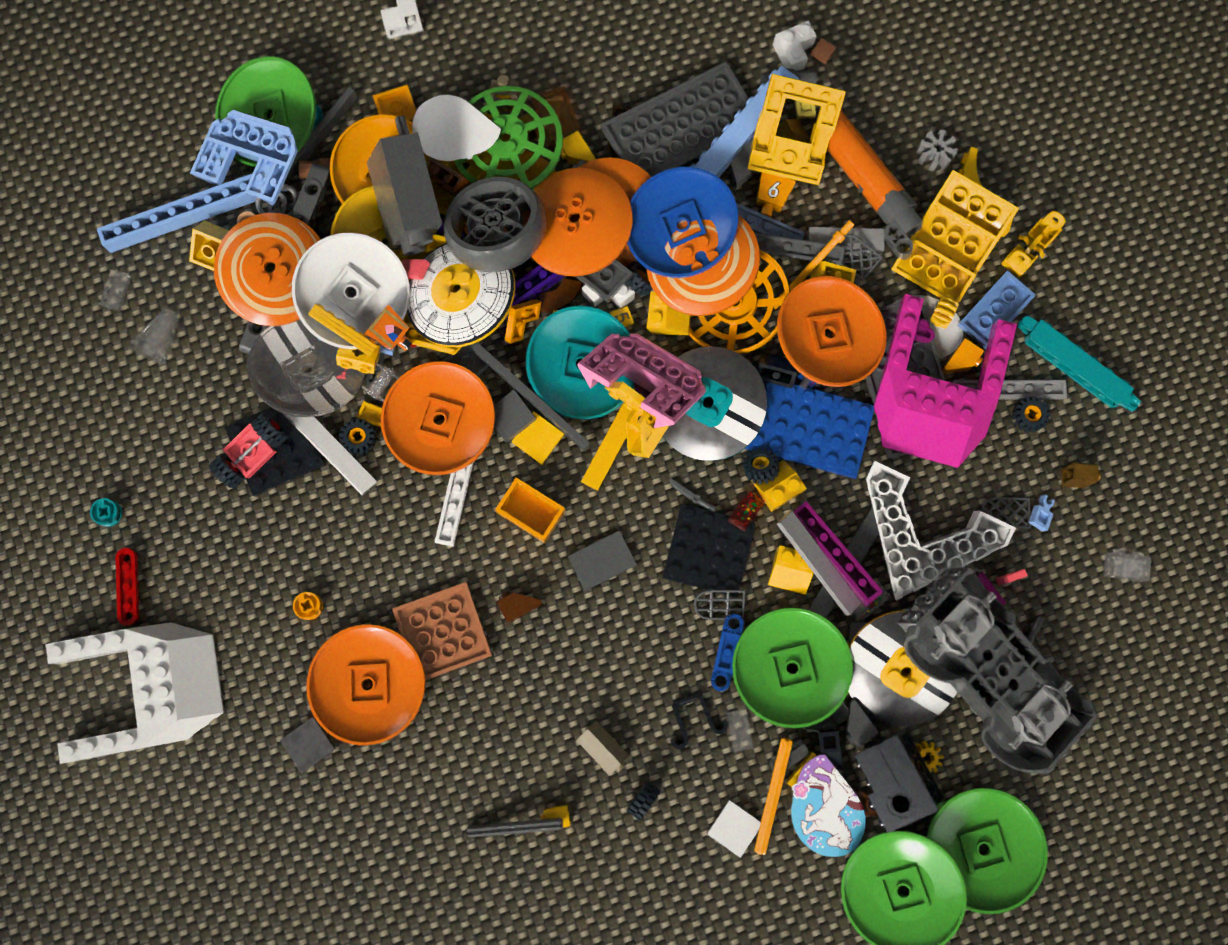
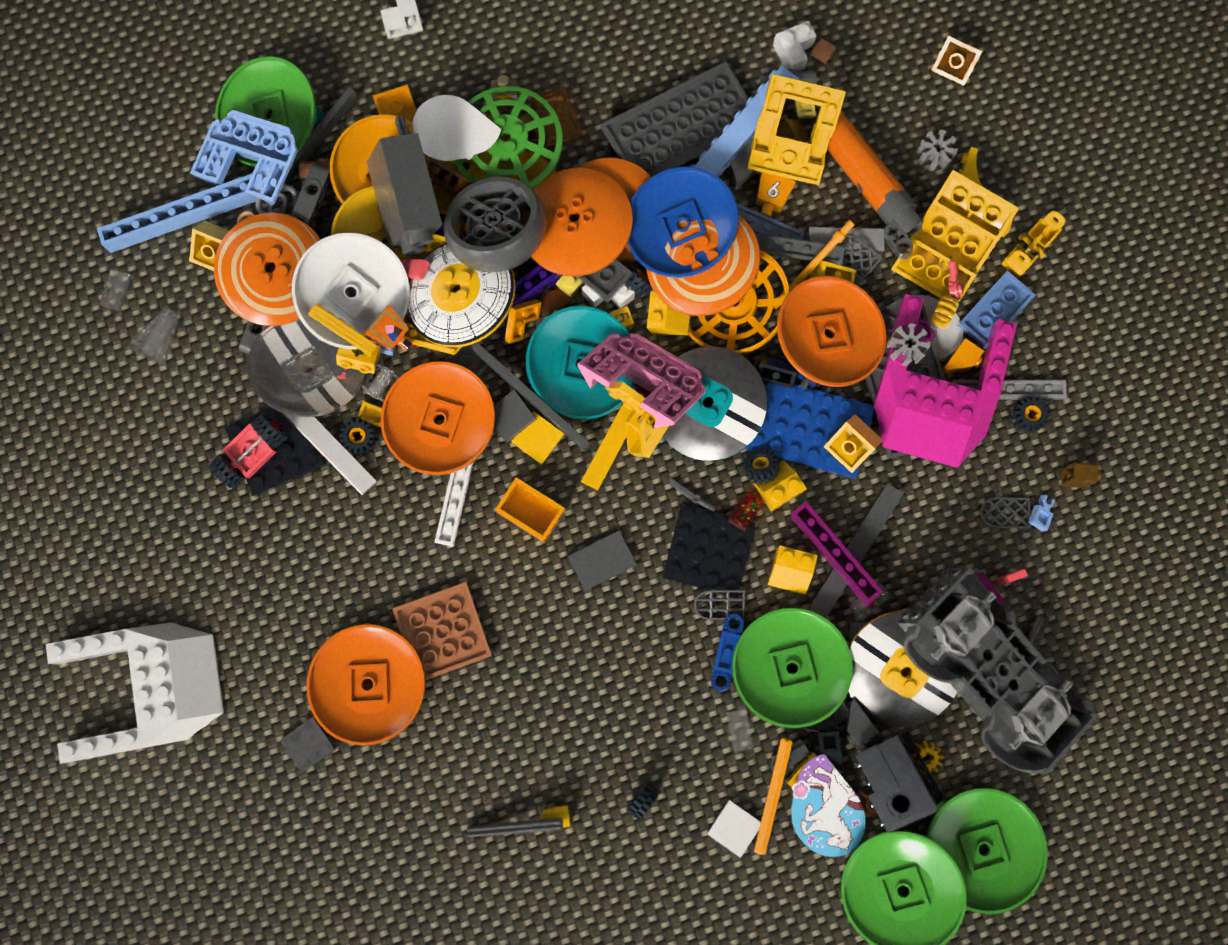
teal wheel [90,498,123,527] -> none
red plate [115,548,139,626] -> none
light orange wheel [293,592,323,620] -> none
reddish brown slope [496,592,543,624] -> none
yellow slope [561,131,596,165] -> none
brick [577,721,629,775] -> none
black piece [670,693,728,749] -> none
light grey tile [777,511,861,616] -> none
white wedge [866,461,1016,600] -> none
teal hinge [1018,316,1141,412] -> none
clear brick [1103,549,1151,582] -> none
none -> light yellow plate [556,276,583,297]
none -> yellow slope [824,414,883,473]
none -> light grey gear [887,323,930,366]
none -> pearl gold slope [932,36,982,85]
none -> coral plate [949,262,964,300]

